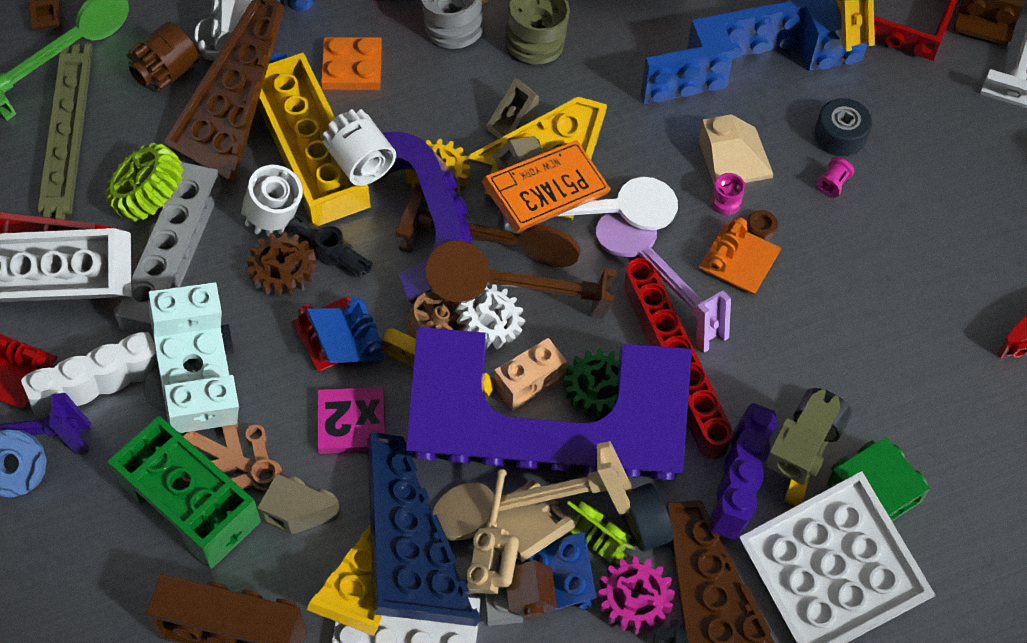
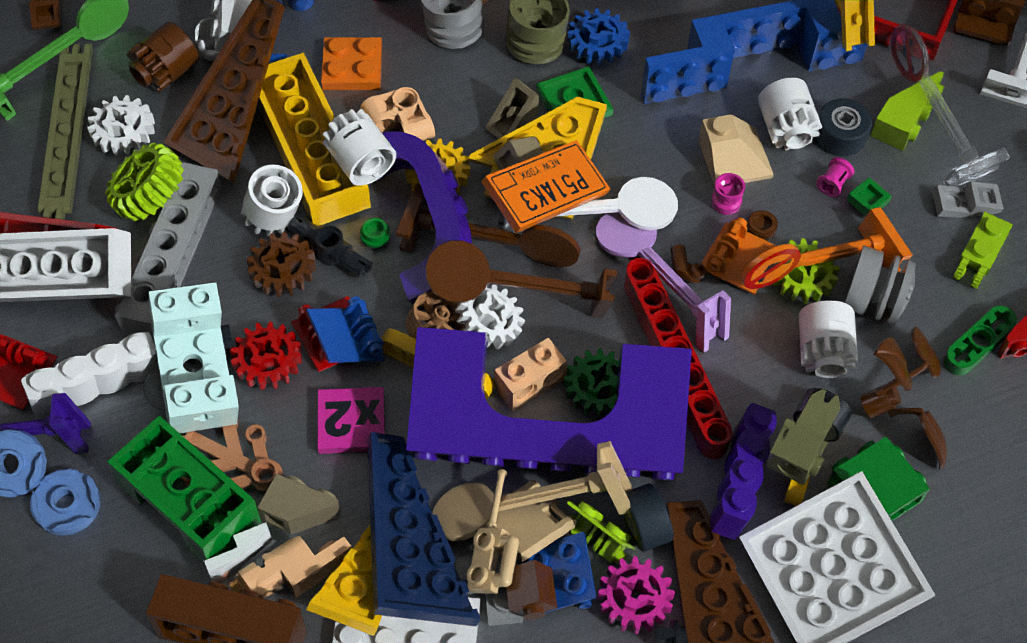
none -> medium blue tile [30,468,101,536]
none -> white gear [88,95,155,156]
none -> white slope [204,522,272,583]
none -> light nougat plate [228,536,352,598]
none -> red gear [230,321,303,390]
none -> green plate [360,218,391,248]
none -> light nougat piece [361,87,435,141]
none -> green tile [536,66,613,118]
none -> blue gear [567,8,630,65]
none -> reddish brown arm [670,244,706,284]
none -> orange piece [741,207,913,289]
none -> white gear [758,78,822,150]
none -> lime gear [773,238,840,304]
none -> white gear [799,301,858,378]
none -> light grey wheel [844,245,916,325]
none -> green plate [847,177,892,216]
none -> reddish brown plant [860,326,947,470]
none -> lime slope [871,71,945,151]
none -> clear piece [889,24,1010,187]
none -> light grey slope [932,181,1004,218]
none -> green beam [943,306,1017,375]
none -> lime hinge [953,212,1013,289]

